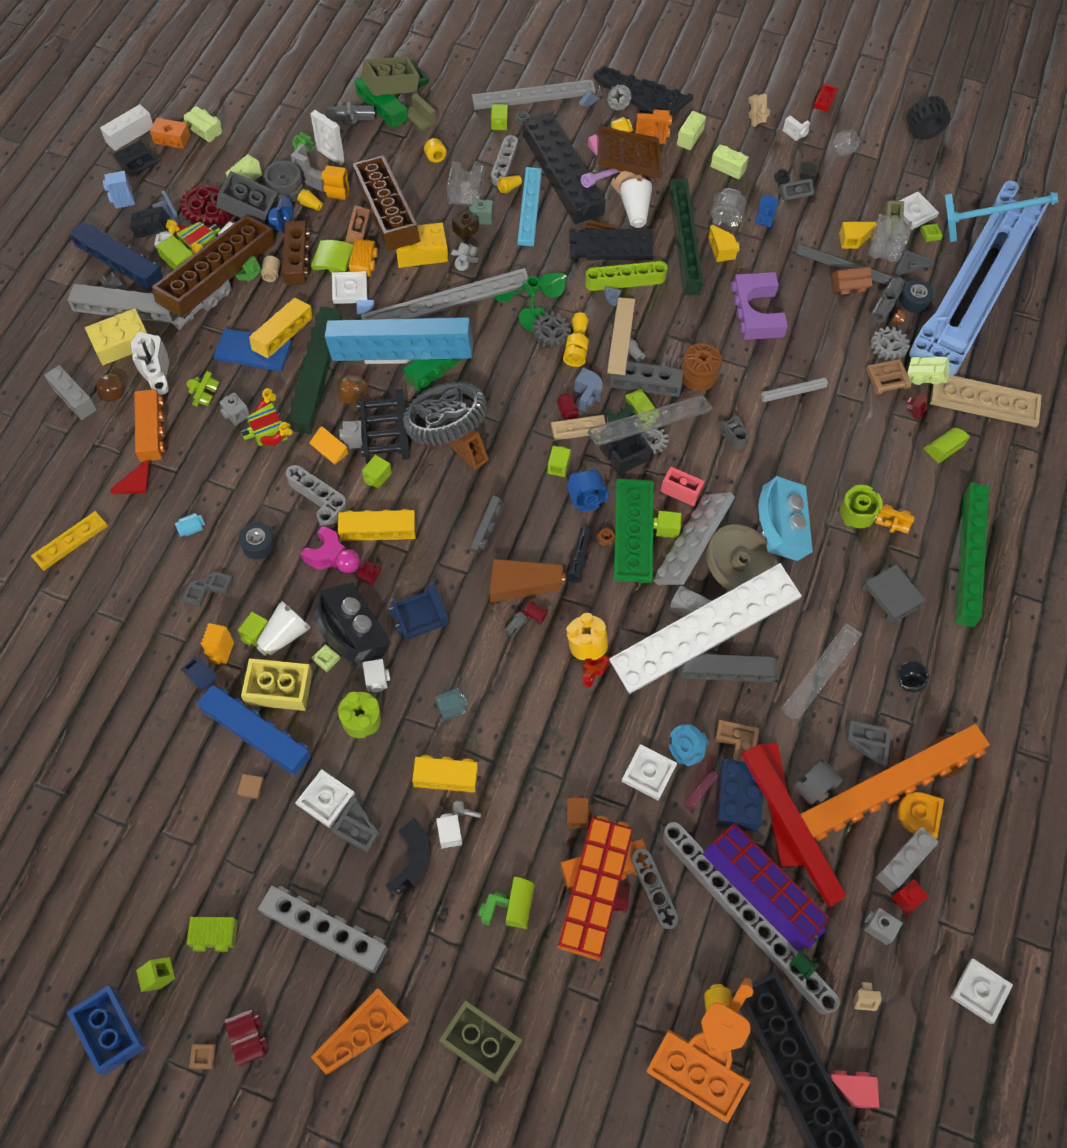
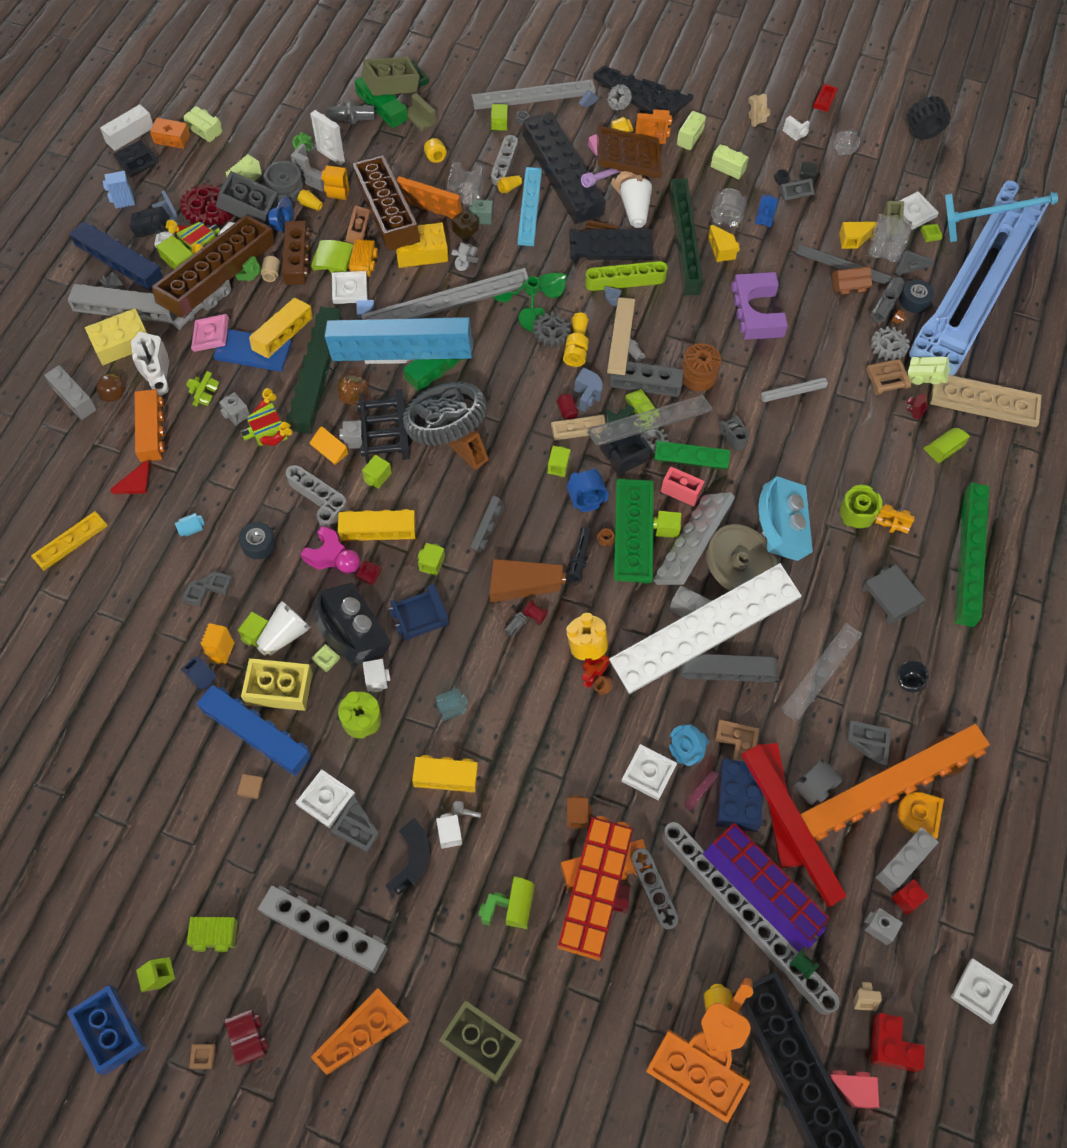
none -> bright pink plate [191,314,229,352]
none -> orange plate [396,176,462,219]
none -> lime brick [418,543,445,576]
none -> dark orange plate [594,676,612,695]
none -> green brick [654,441,730,471]
none -> red brick [870,1013,925,1072]

